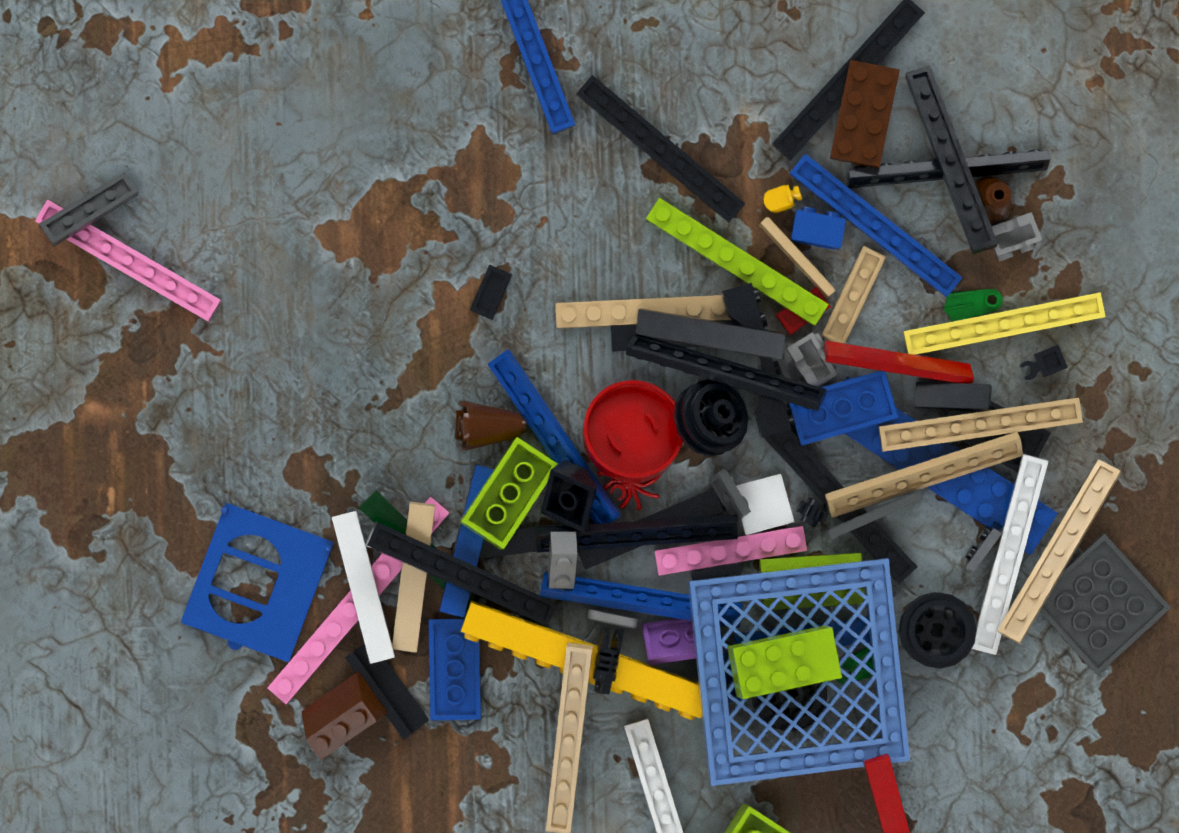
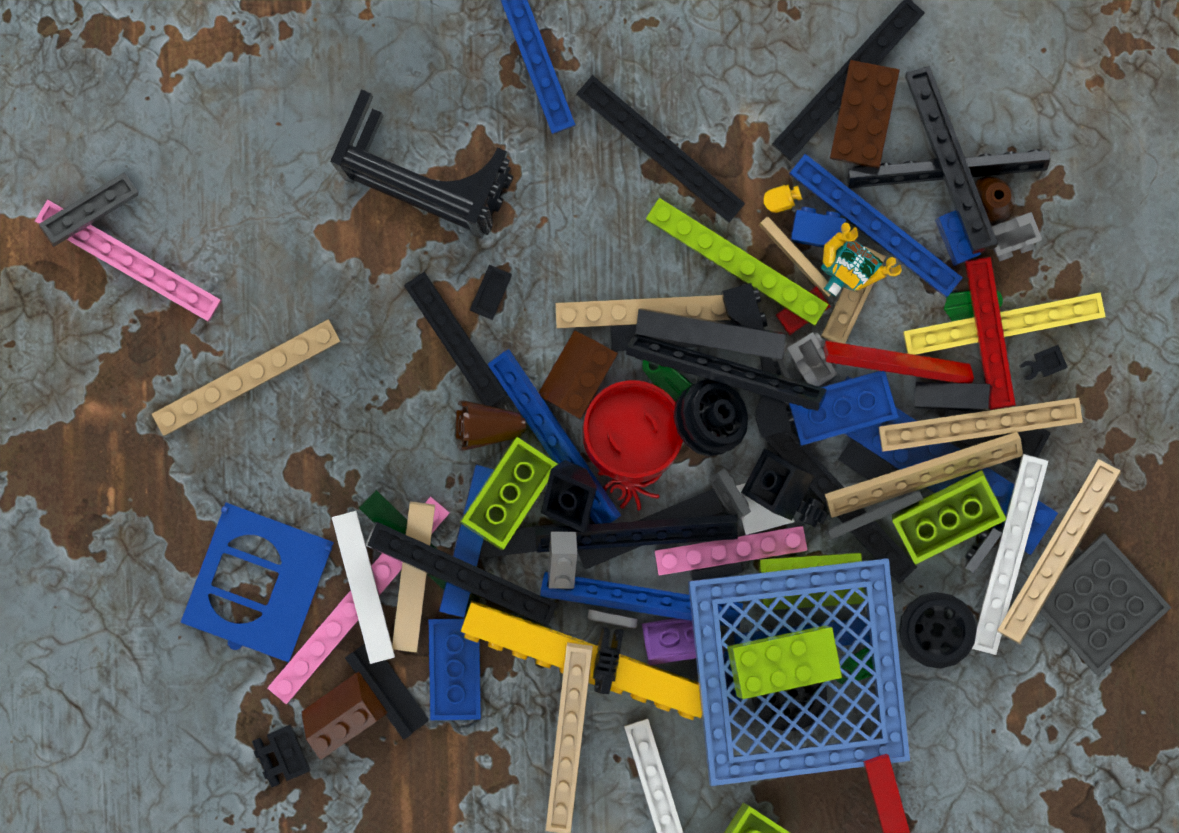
none -> tan plate [152,319,341,436]
none -> black plate [252,724,311,788]
none -> black arch [330,89,514,239]
none -> black tile [404,272,508,407]
none -> reddish brown slope [538,330,618,420]
none -> green piece [642,360,693,402]
none -> black slope [741,448,815,521]
none -> torso [821,223,902,297]
none -> black tile [838,439,894,480]
none -> lime brick [891,470,1007,565]
none -> blue brick [935,210,981,266]
none -> red tile [965,257,1016,410]

